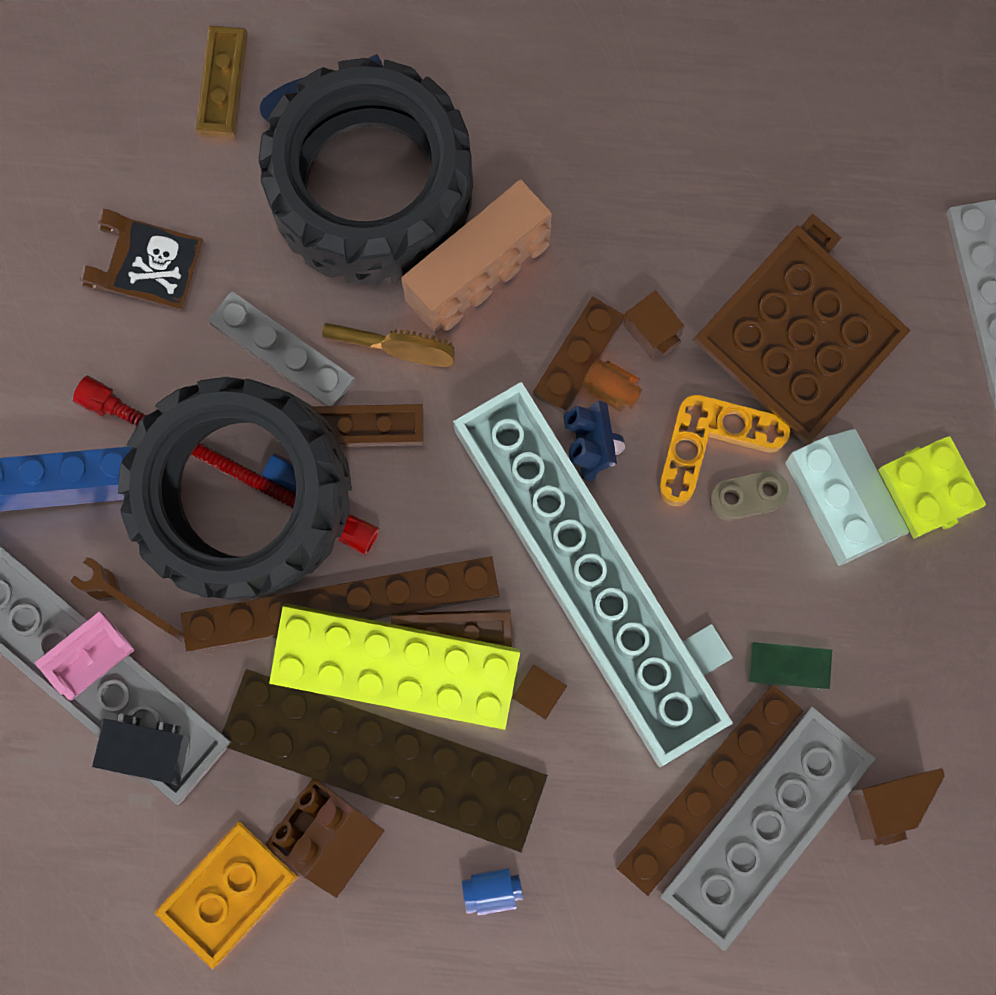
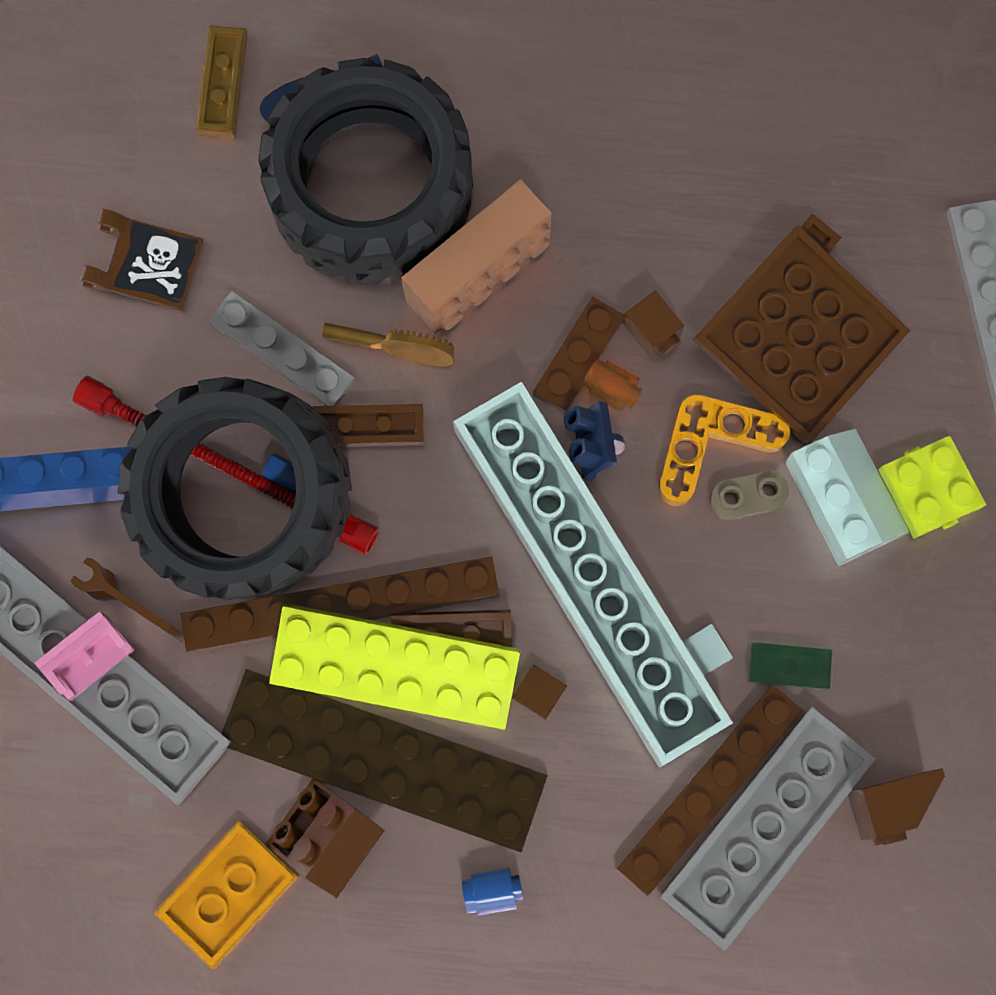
black brick [92,713,191,785] -> none

